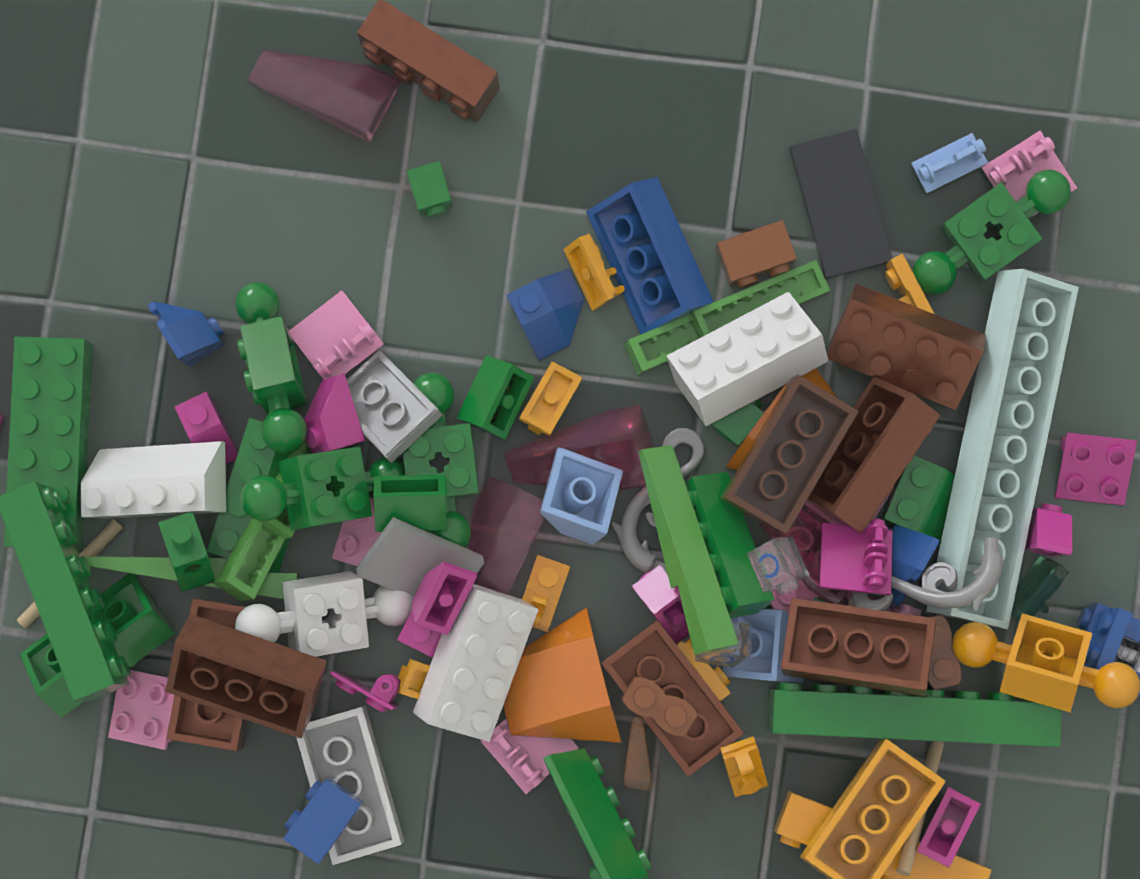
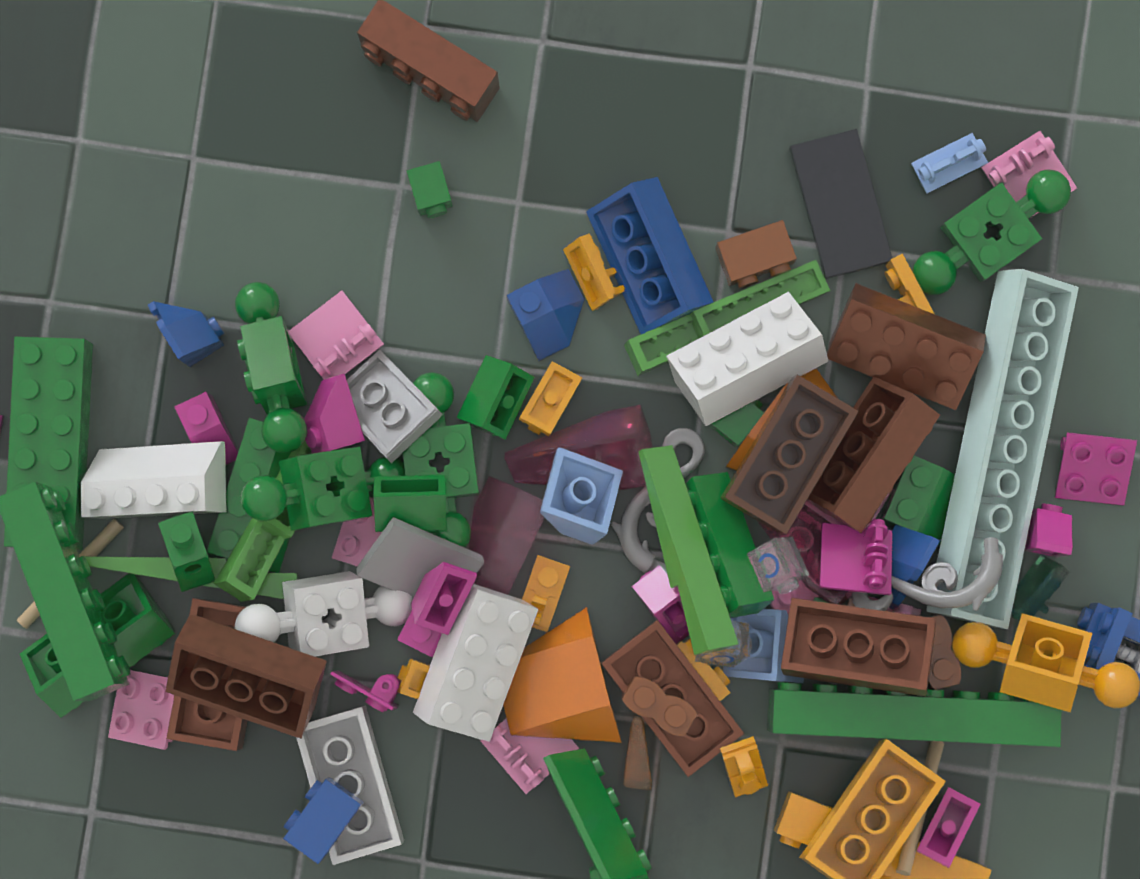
clear pink wedge [248,50,401,142] -> none

